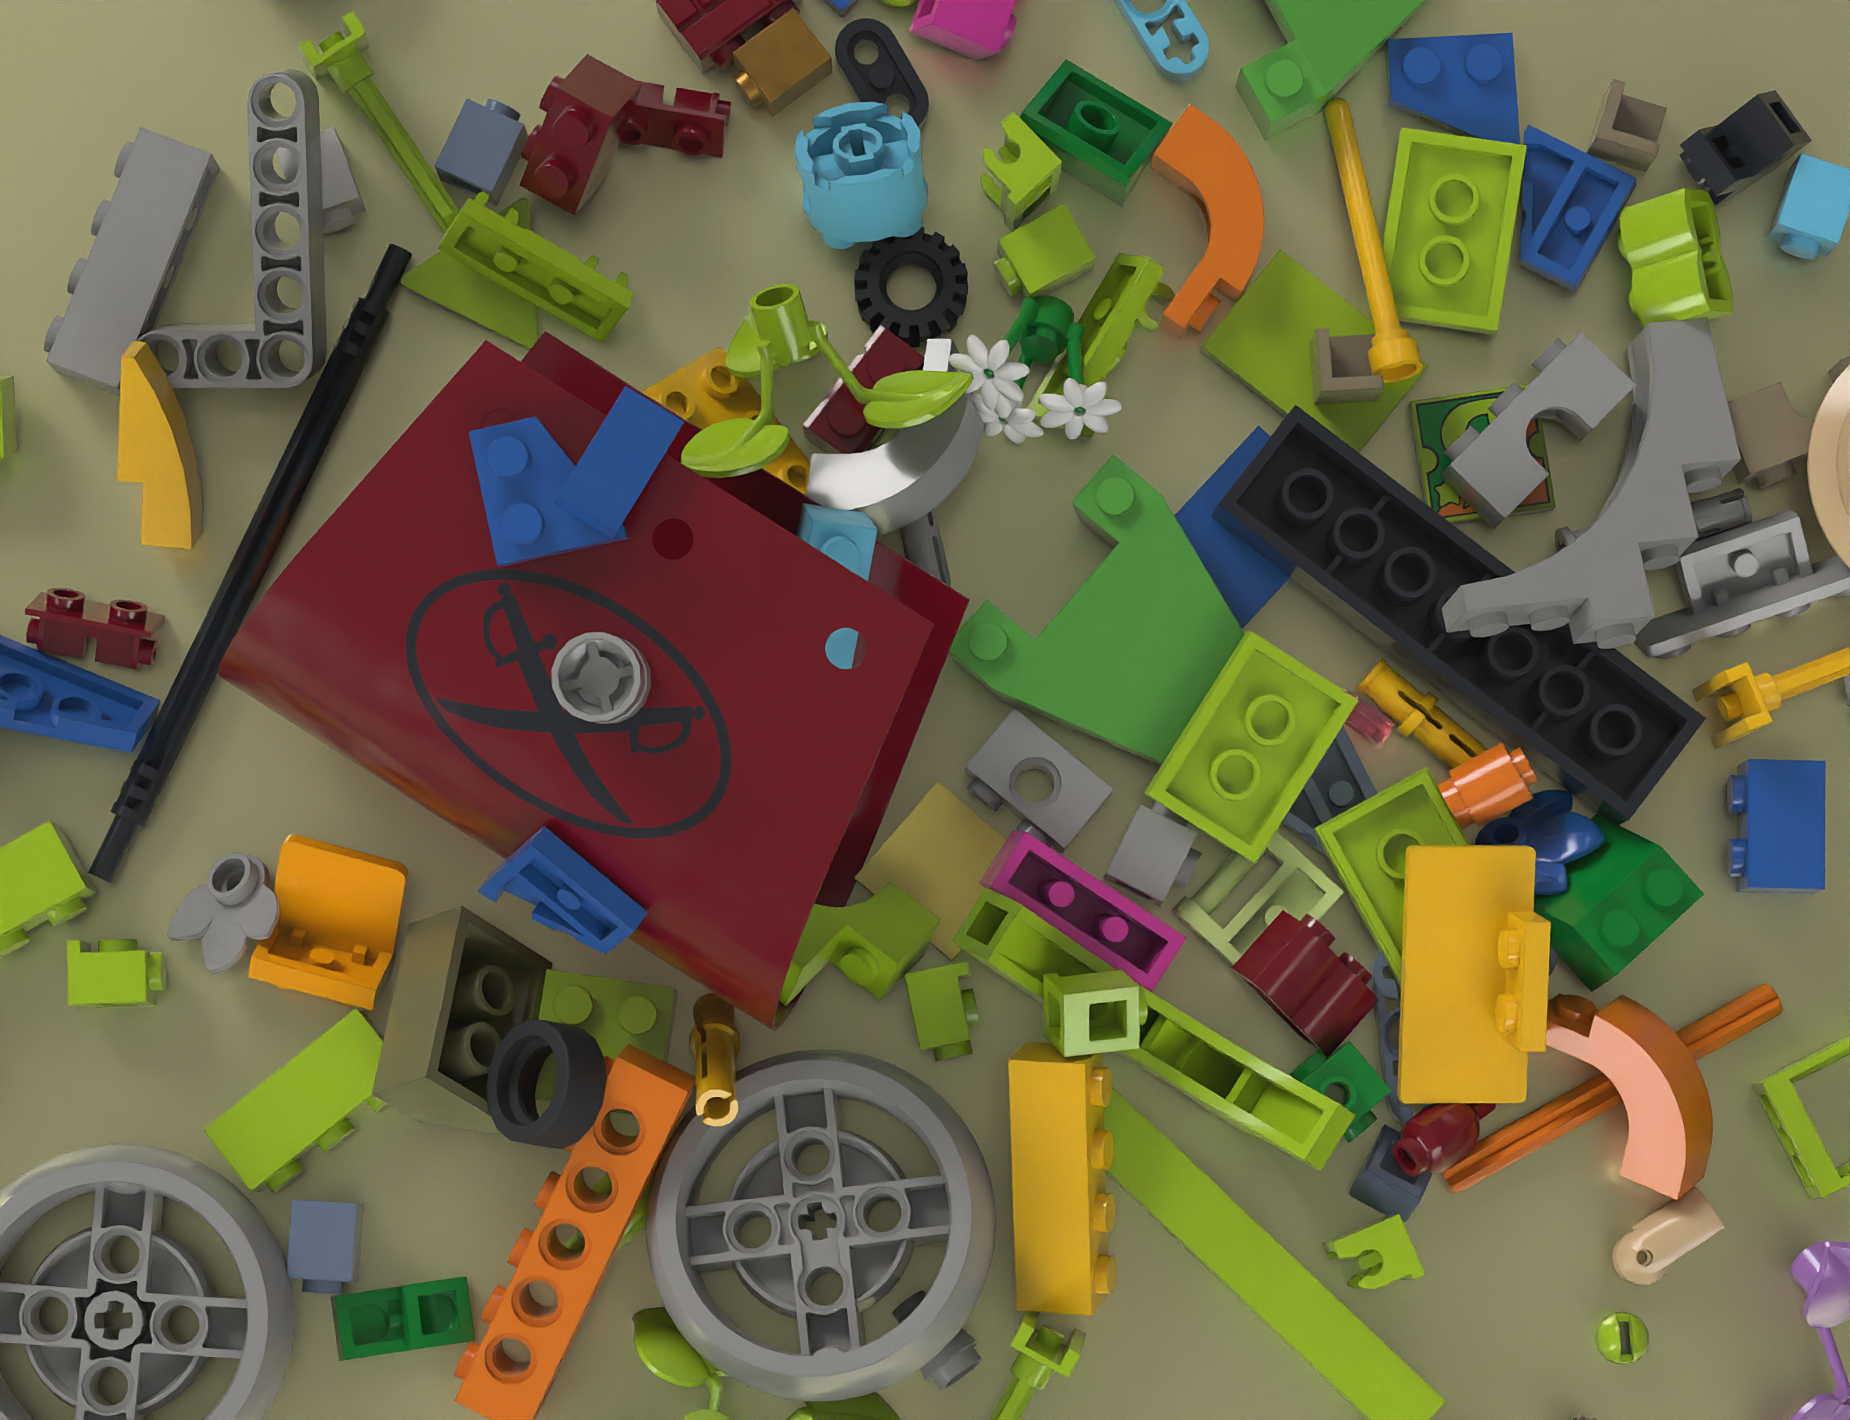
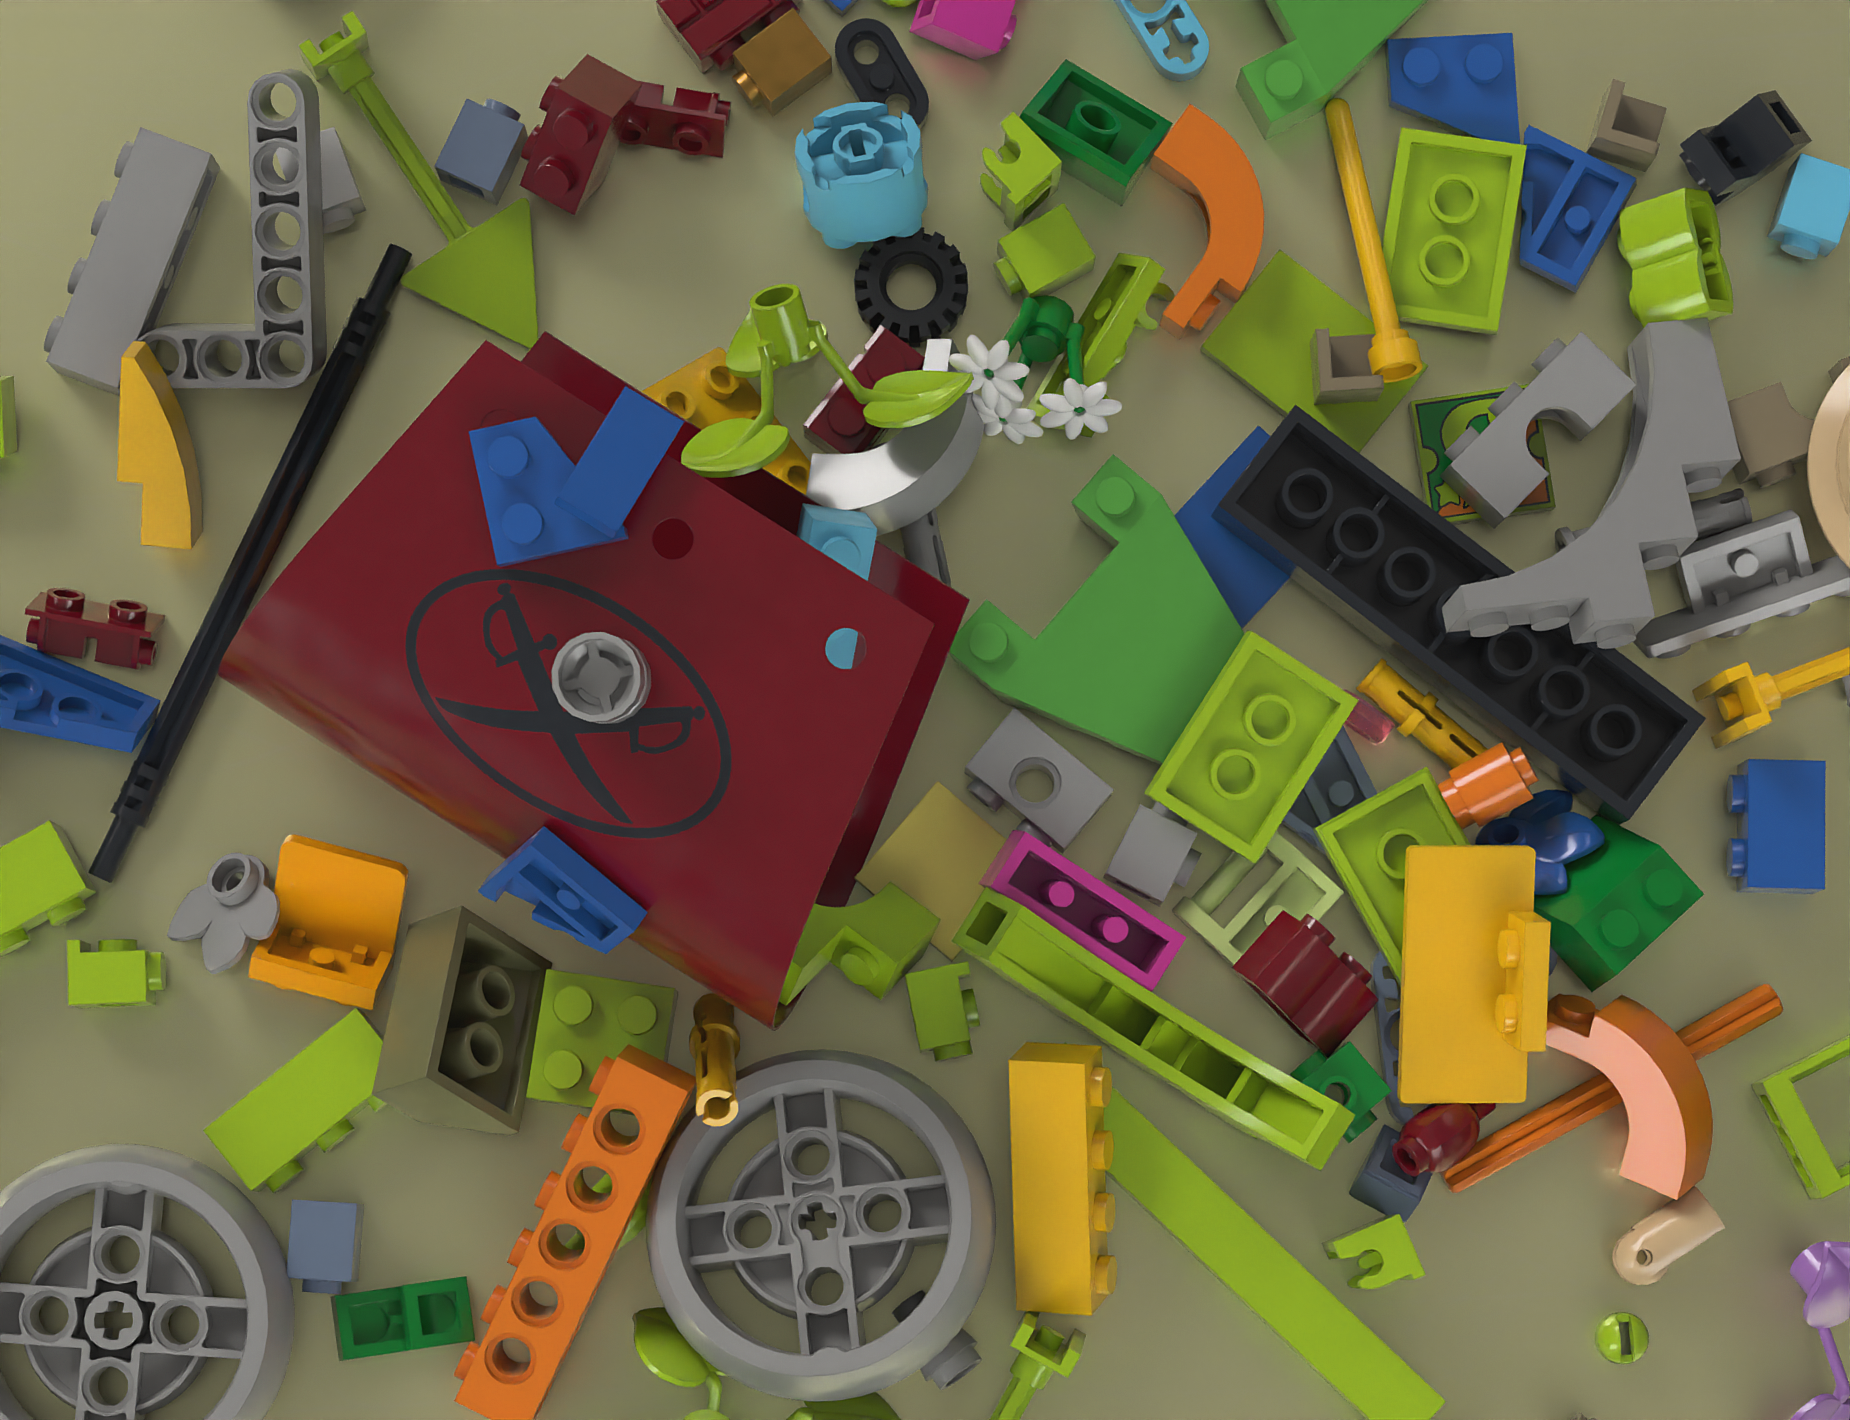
lime plate [438,191,635,343] -> none
black tyre [486,1019,607,1149] -> none
lime brick [1043,970,1148,1057] -> none

